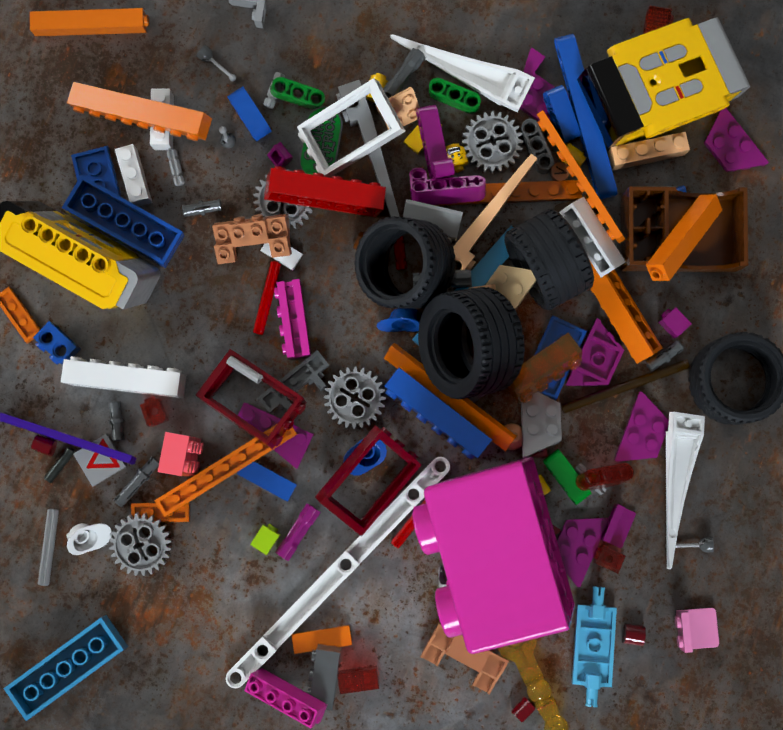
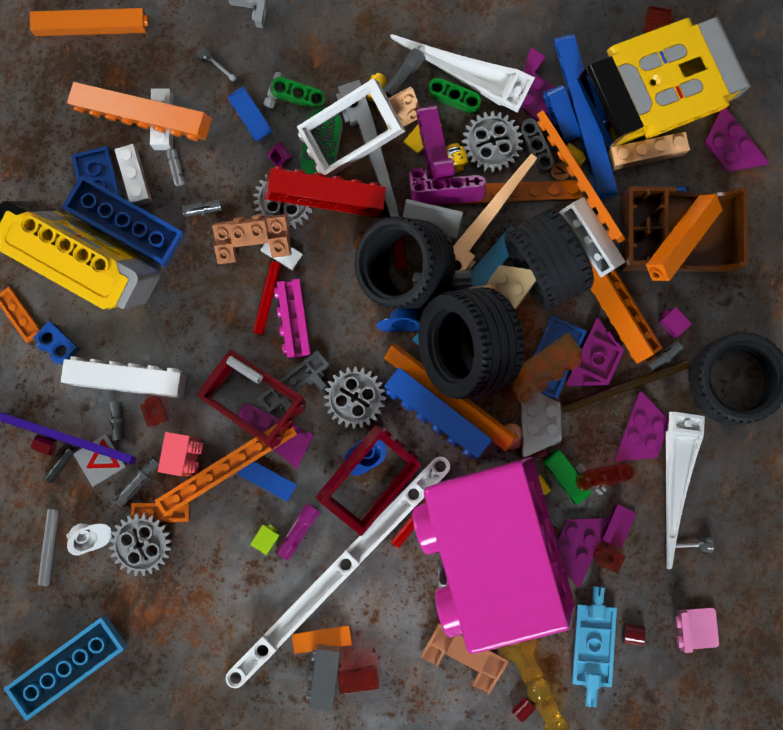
dark grey hinge [219,126,236,149] -> none
dark pink brick [244,668,328,729] -> none

